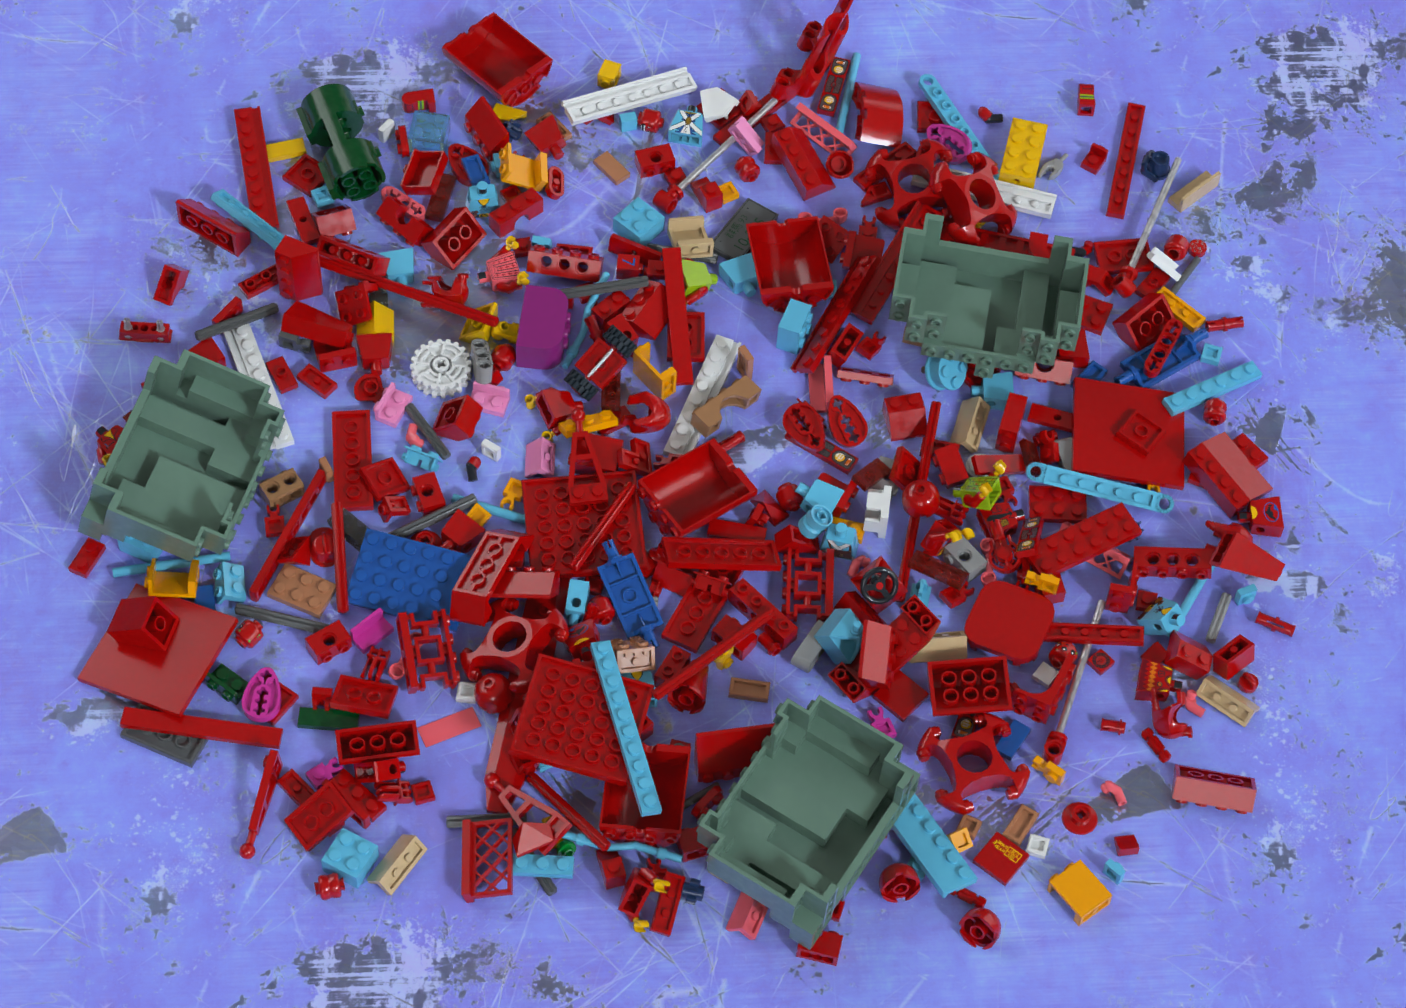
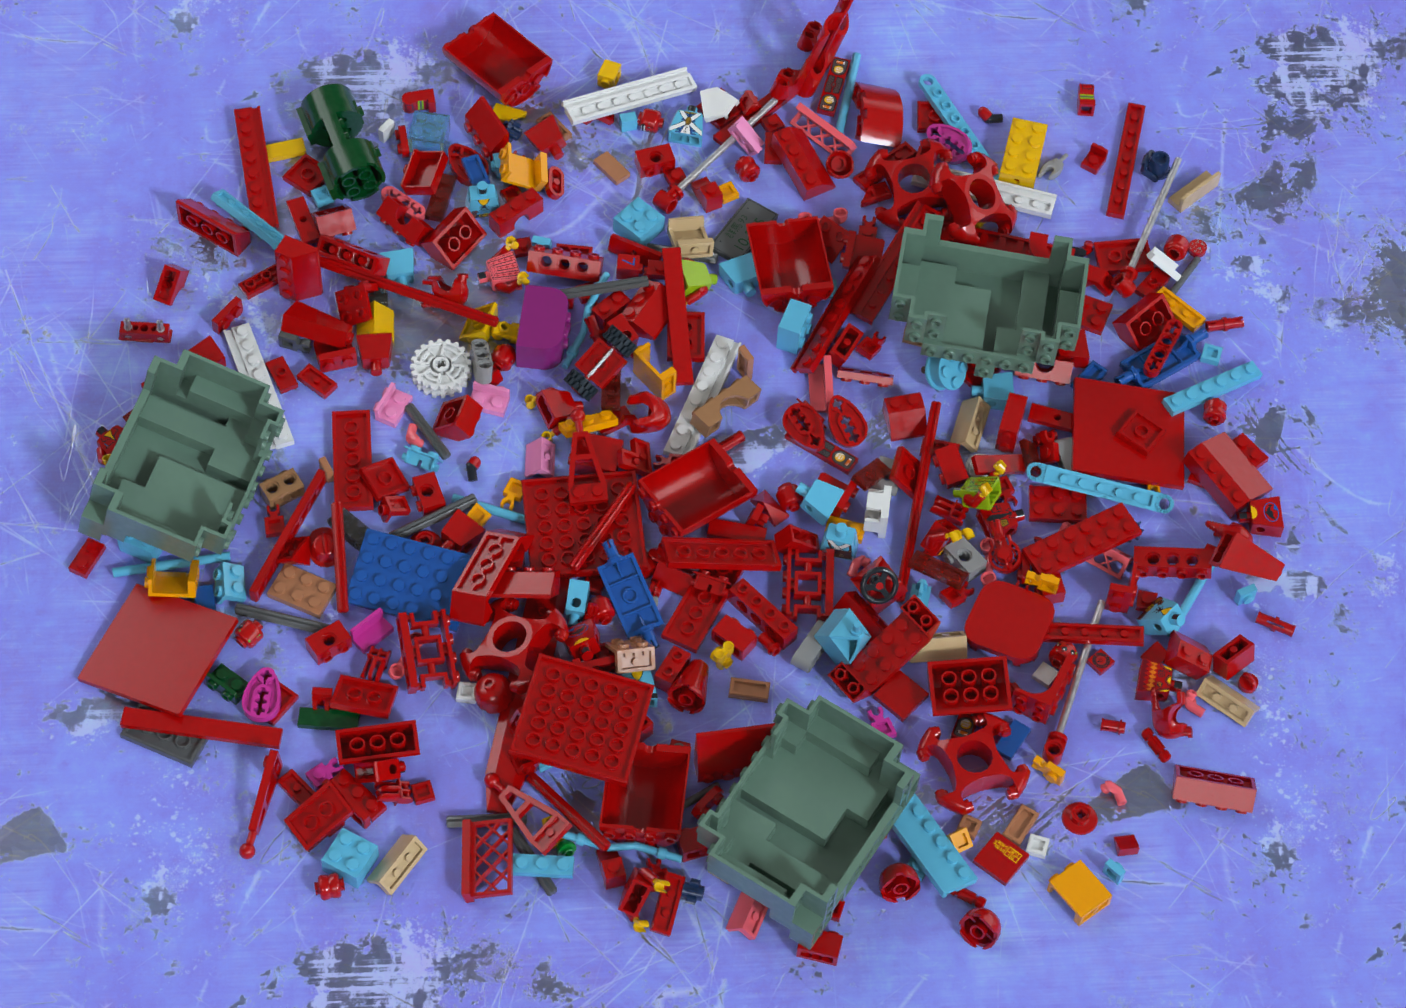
red slope [107,596,180,651] -> none
dark grey axle [195,303,279,341] -> none
red animal [354,374,384,403] -> none
coral sticker [417,707,481,747] -> none
white tile [481,439,501,462] -> none
slope [512,822,555,858] -> none
medium azure plate [590,640,662,817] -> none
red axle [652,607,776,700] -> none
medium azure wheel [798,504,833,539] -> none
slope [858,620,898,689] -> none
red cylinder [902,479,940,518] -> none
tile [1016,516,1044,558] -> none
light grey axle [1205,592,1232,643] -> none

